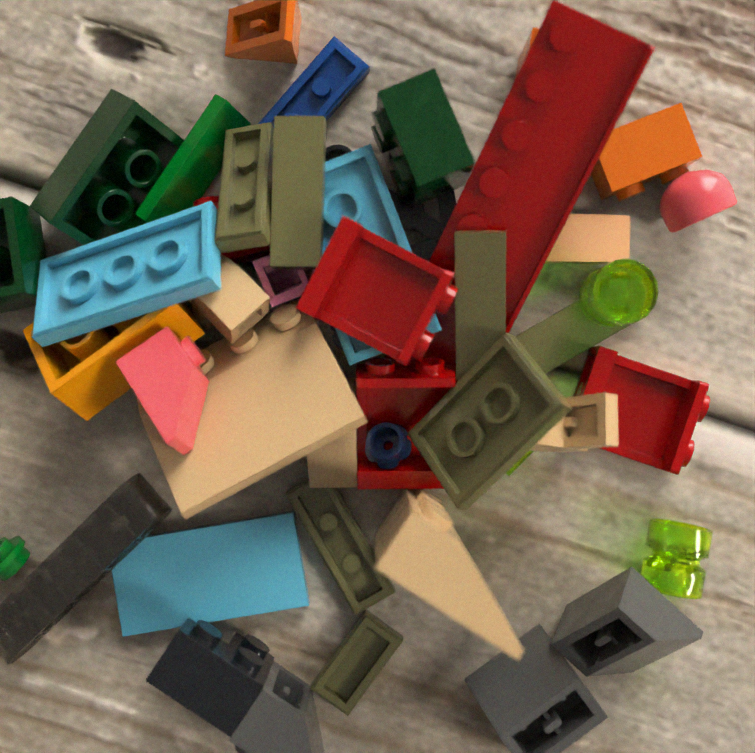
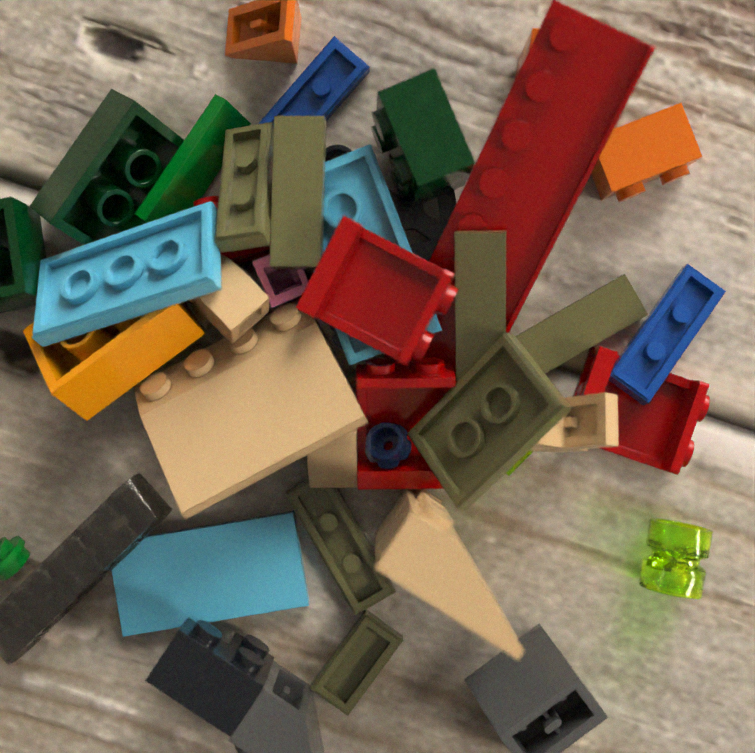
coral slope [116,326,209,455] -> none
light nougat slope [545,214,631,265] -> none
dark grey slope [551,567,703,677] -> none
clear neon green wheel [579,259,658,327] -> none
coral hair [659,169,737,232] -> none
none -> blue tile [609,264,726,406]

